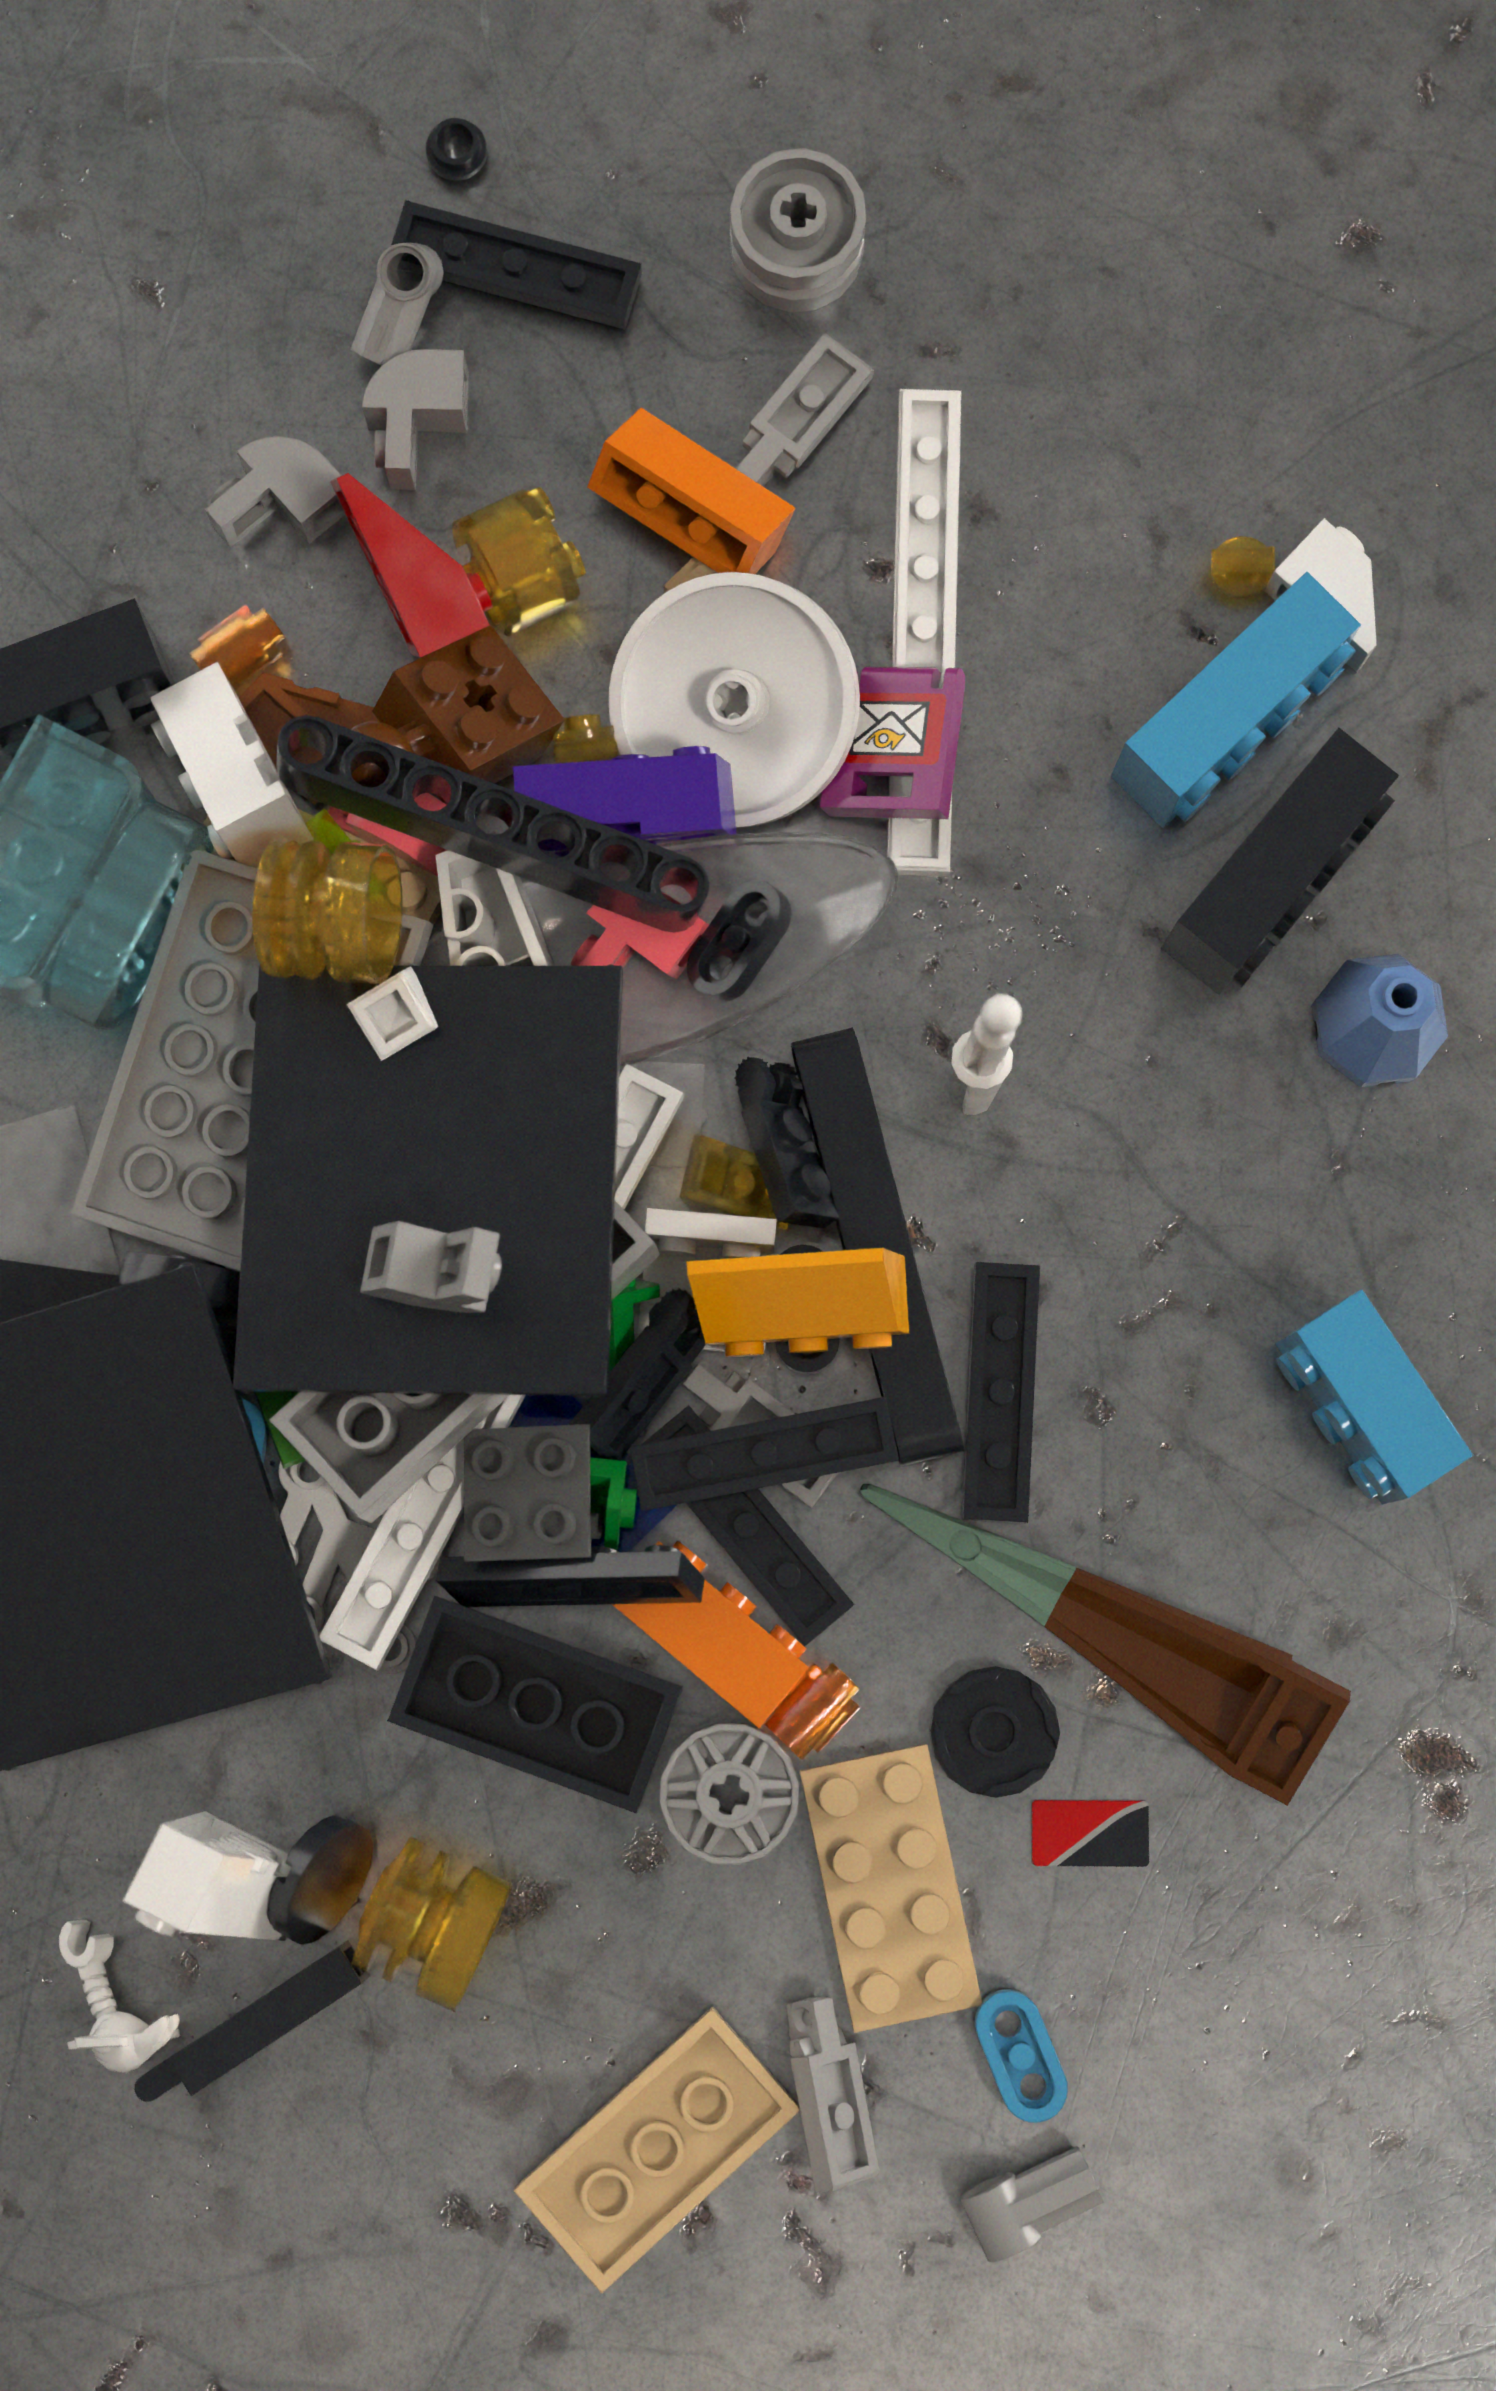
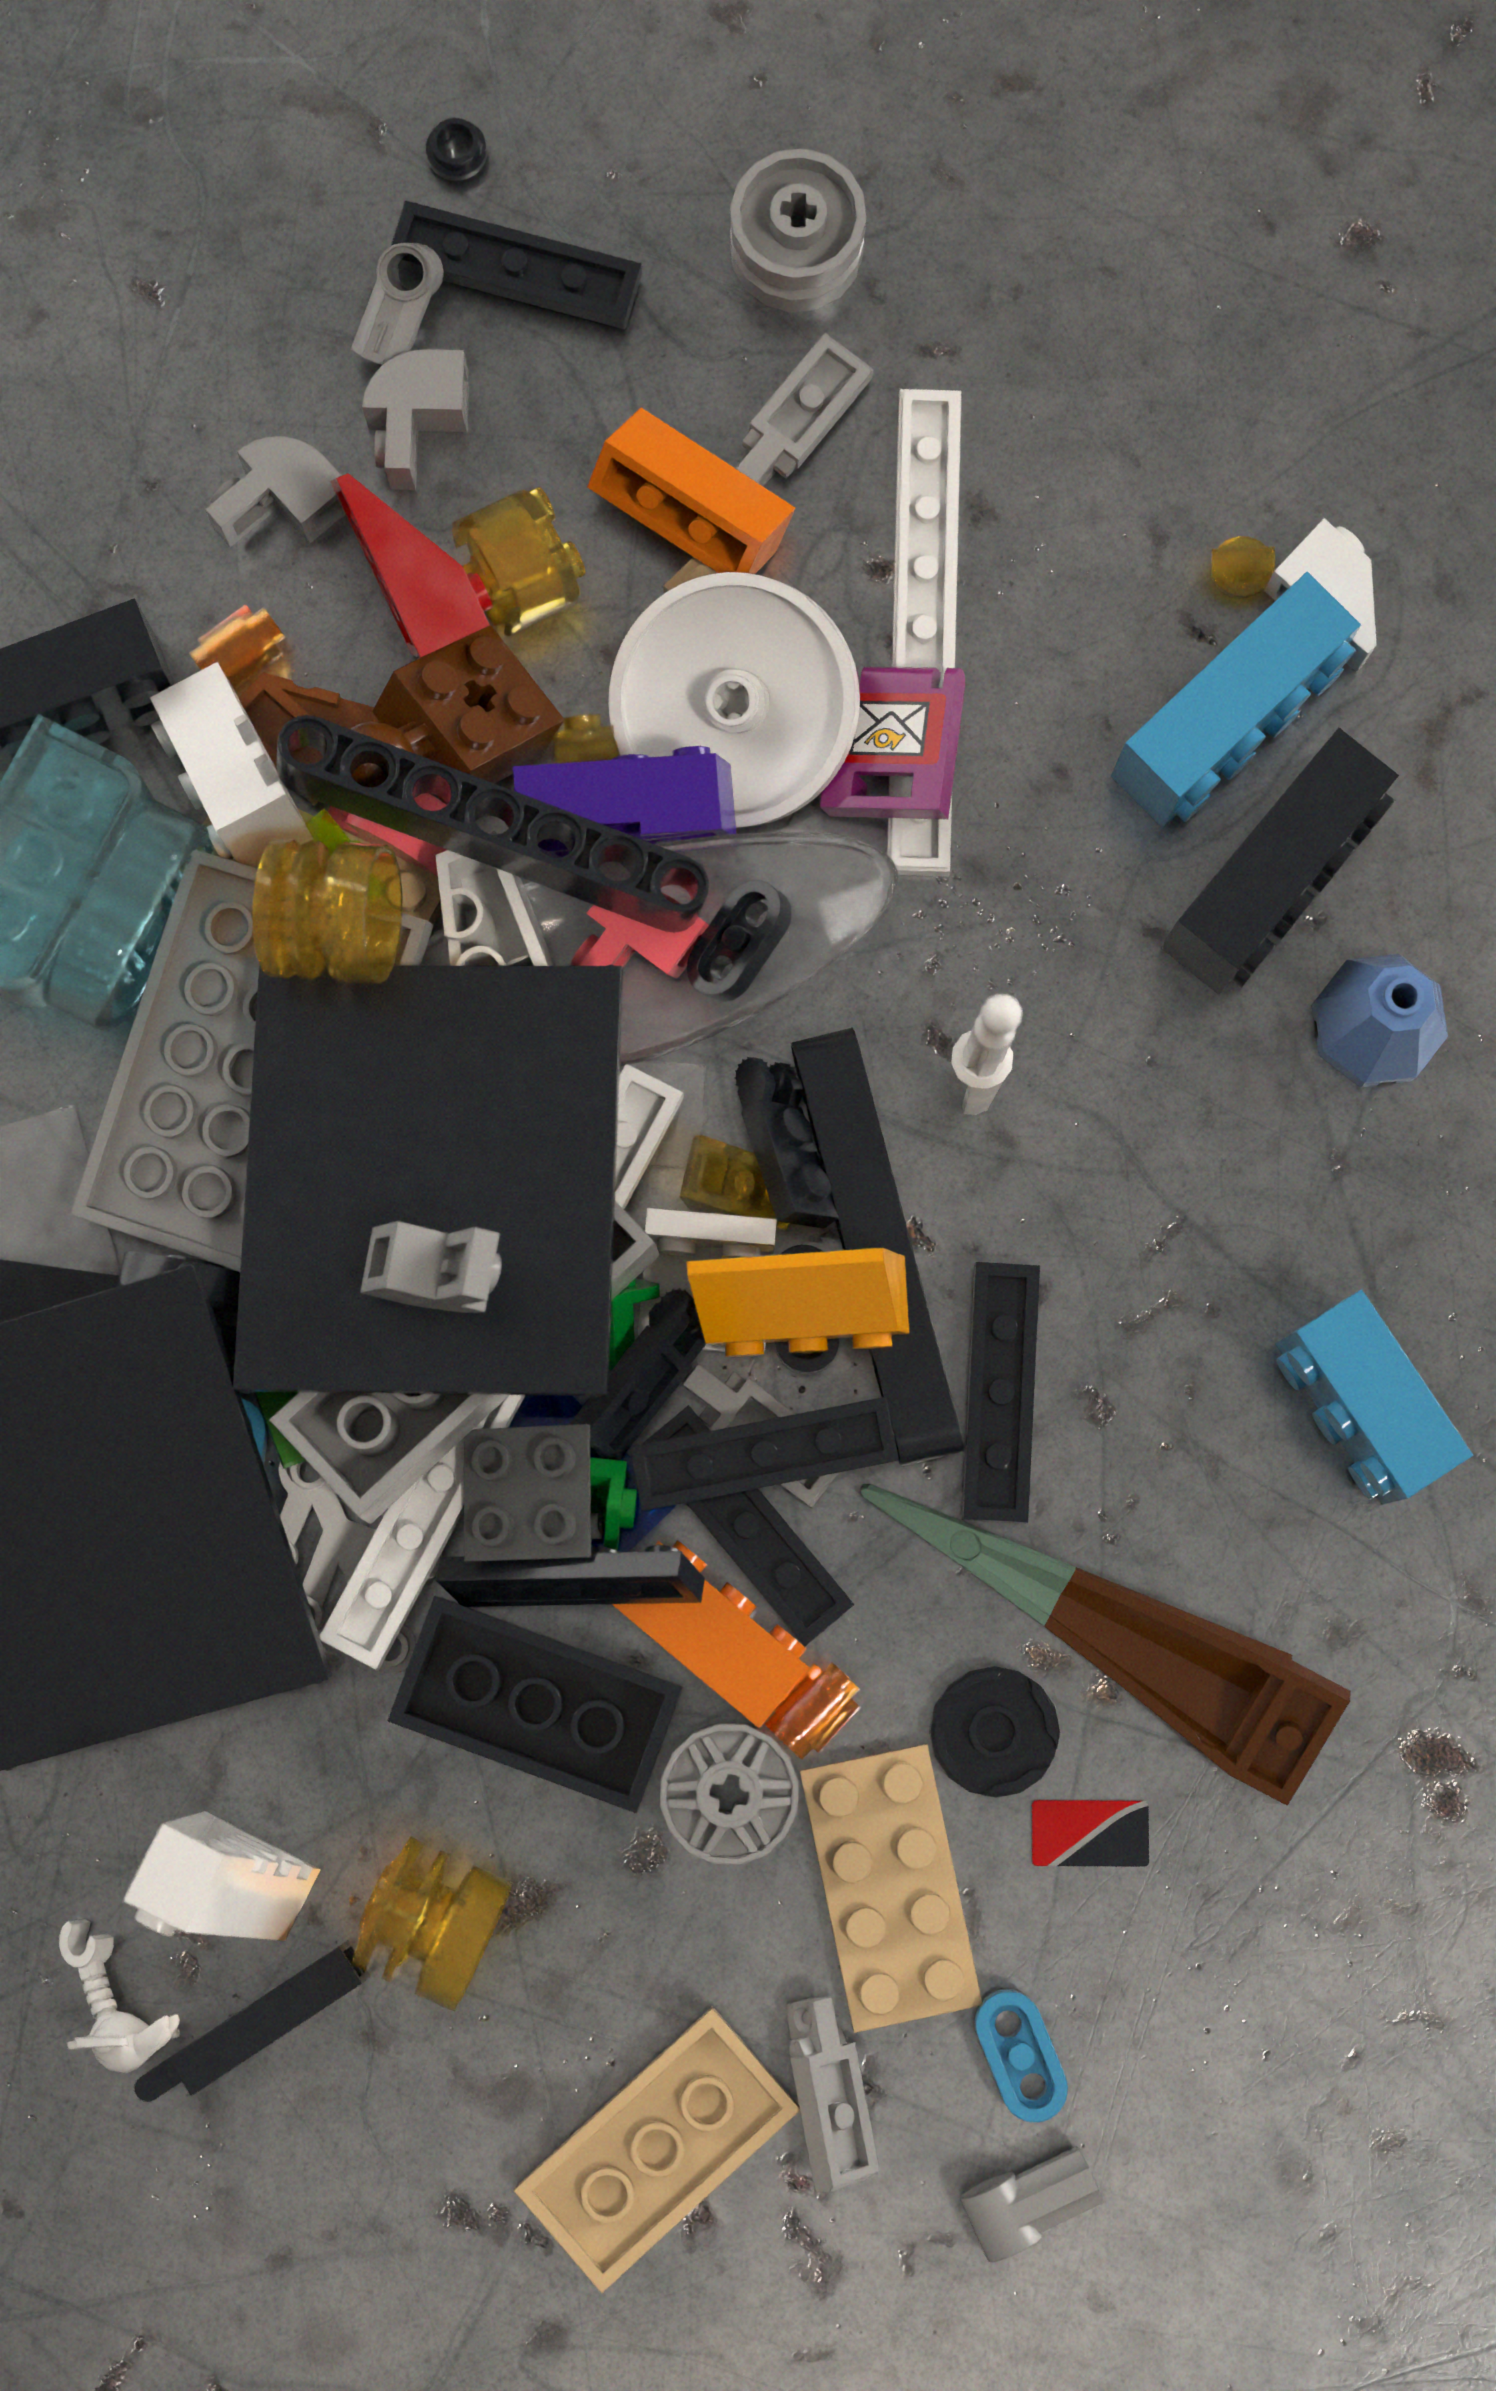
black tile [268,1815,373,1945] -> none
white slope [347,966,438,1061] -> none

